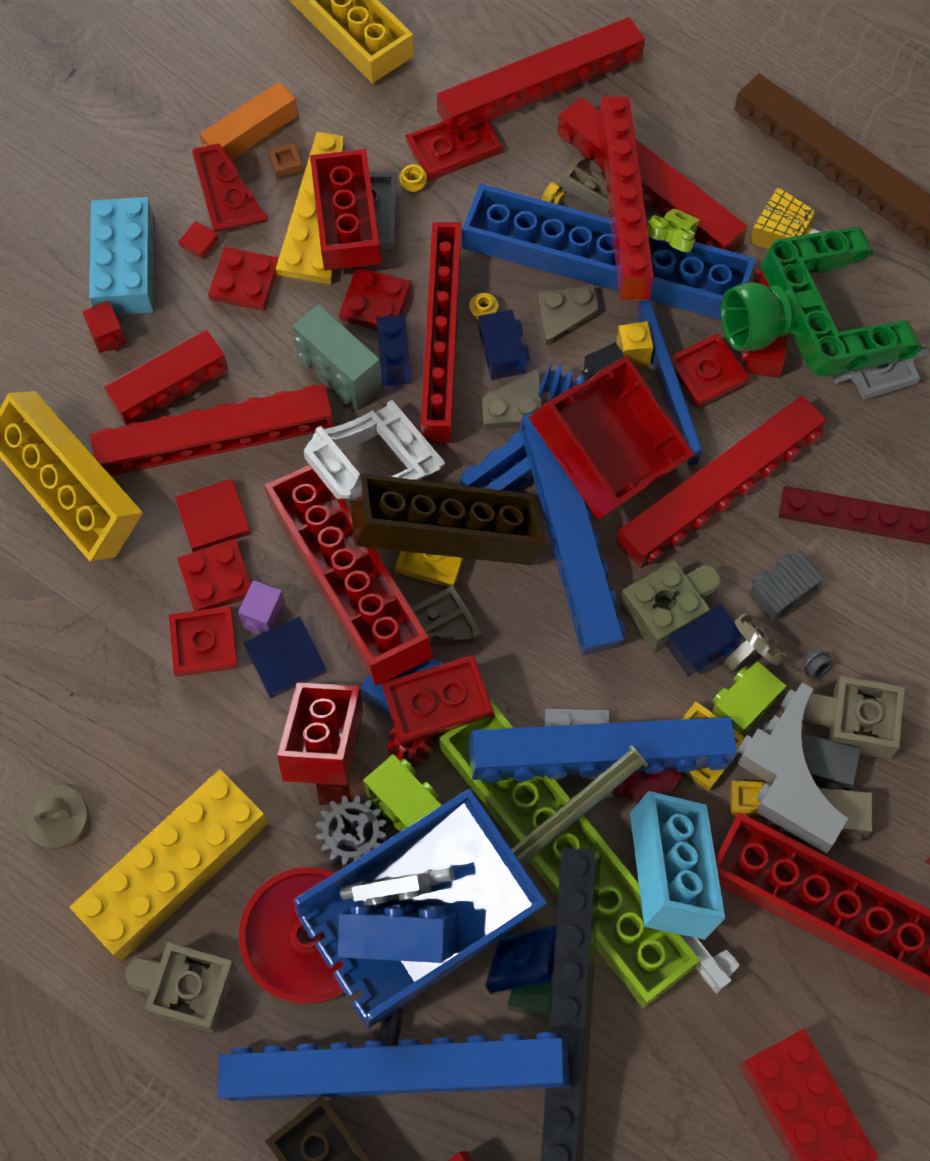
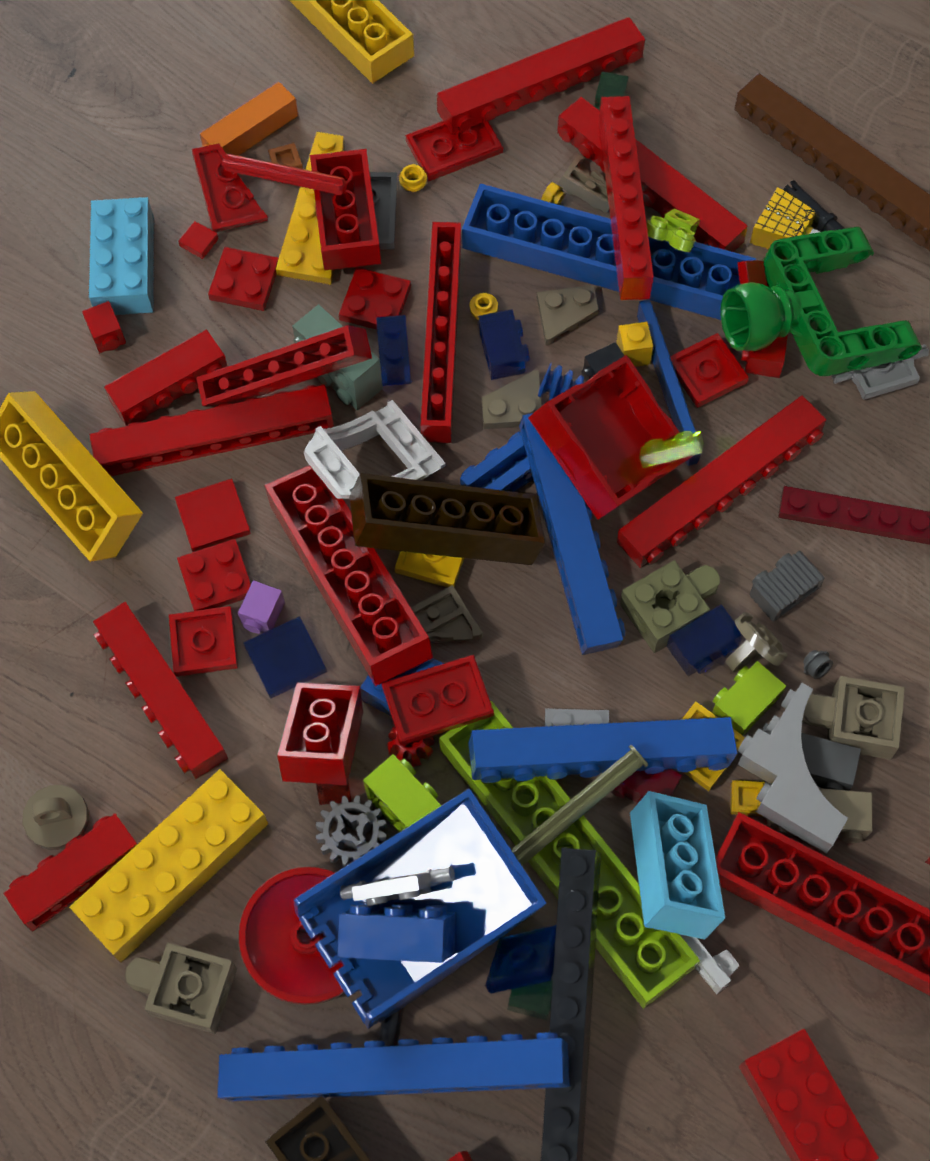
none -> red brick [3,813,137,932]
none -> red brick [93,602,228,779]
none -> red brick [196,325,372,408]
none -> red axle [222,154,347,195]
none -> clear green brick [594,72,629,111]
none -> clear neon green plate [639,431,704,468]
none -> red tile [738,260,767,286]
none -> black pin [783,180,845,232]

